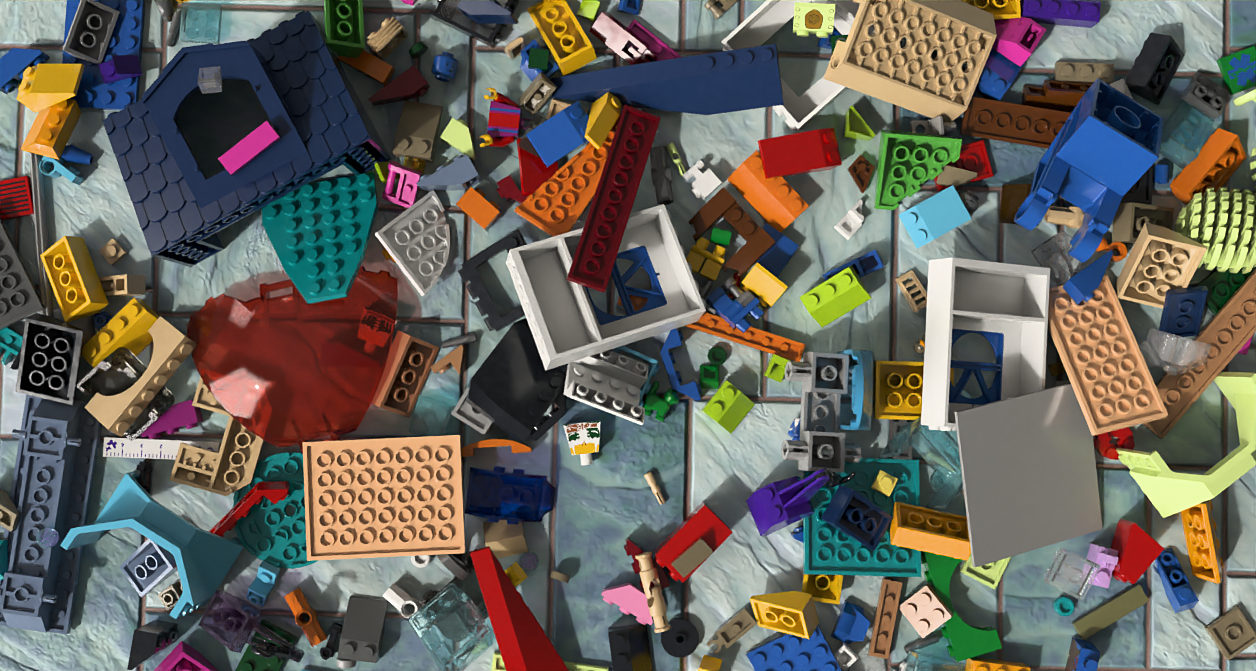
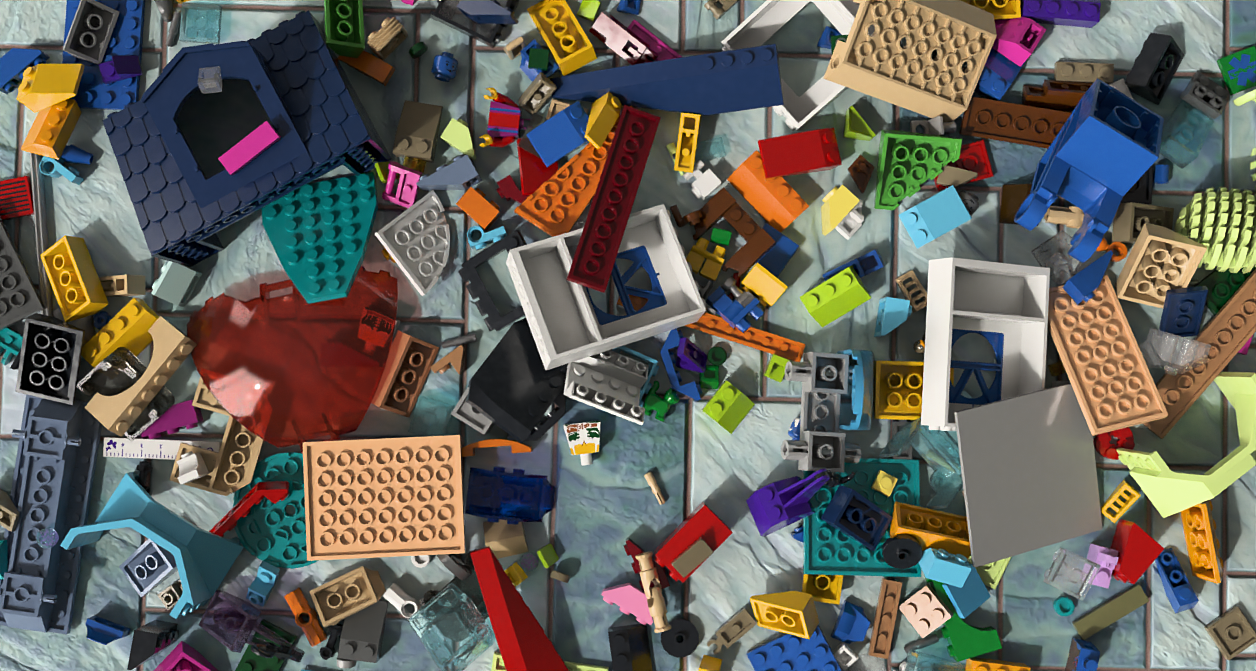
tan plate [99,238,128,266] -> none
dark red slope [368,65,430,106] -> none
dark grey piece [650,146,674,205] -> none
yellowish green slope [793,2,835,38] -> none
orange slope [1170,128,1247,205] -> none
none -> blue slope [85,615,130,645]
none -> light aqua slope [151,261,202,307]
none -> white arch [176,451,209,484]
none -> tan slope [309,566,386,628]
none -> medium azure plate [467,226,508,250]
none -> lime slope [537,543,559,569]
none -> reddish brown plate [670,205,703,227]
none -> yellow slope [674,113,702,173]
none -> dark purple slope [676,337,707,373]
none -> clear light blue tile [695,137,726,163]
none -> light yellow slope [821,184,860,236]
none -> medium azure slope [874,297,912,337]
none -> black plate [882,534,923,569]
none -> medium azure slope [918,548,972,588]
none -> dark azure tile [942,564,991,619]
none -> yellow slope [1100,480,1141,523]

